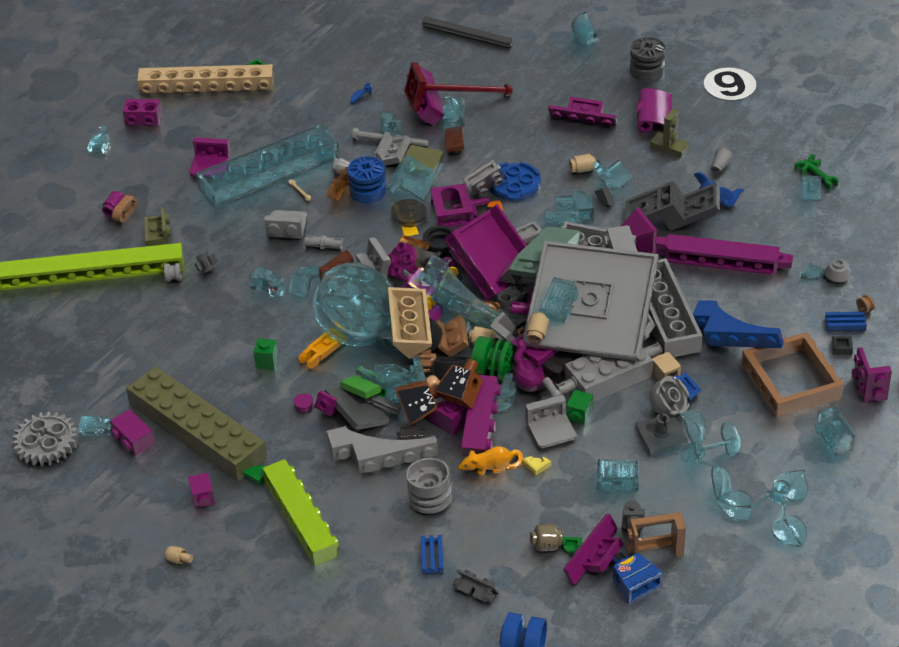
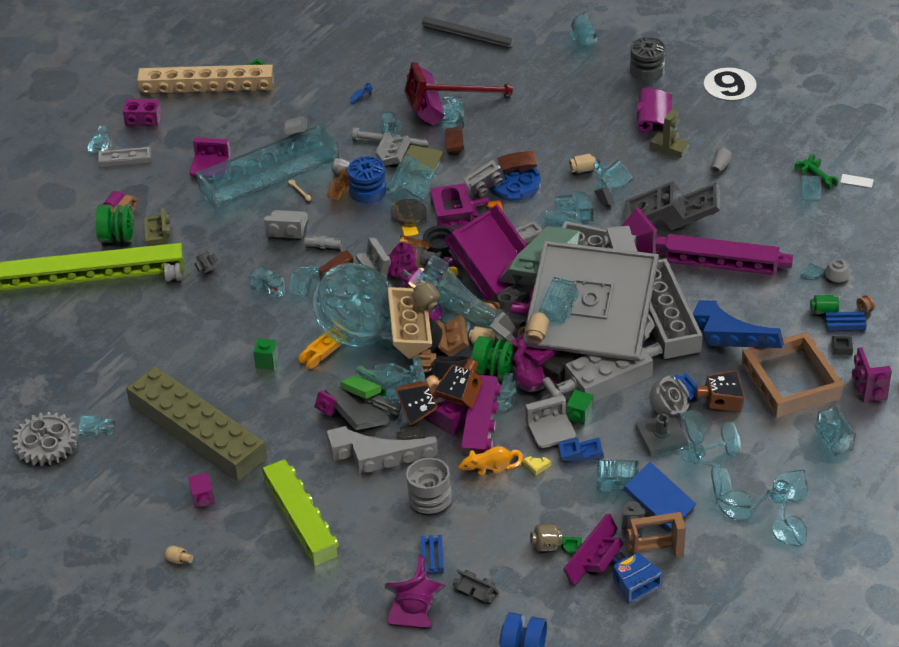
magenta brick [110,409,155,456] -> none
green tile [243,465,266,485] -> none
magenta tile [294,393,314,413] -> none
magenta bracket [548,96,617,126] -> none
tan brick [652,352,681,381] -> none
blue hair [694,172,744,208] -> none
none -> green wheel [96,204,135,243]
none -> light grey tile [98,147,151,167]
none -> light grey slope [284,116,307,136]
none -> magenta helmet [385,555,446,628]
none -> dark tan head [412,281,441,311]
none -> copper slope [497,151,538,174]
none -> blue slope [558,437,604,461]
none -> blue tile [623,462,696,532]
none -> torso [695,371,745,412]
none -> green brick [810,295,839,314]
none -> white sticker [841,174,874,188]

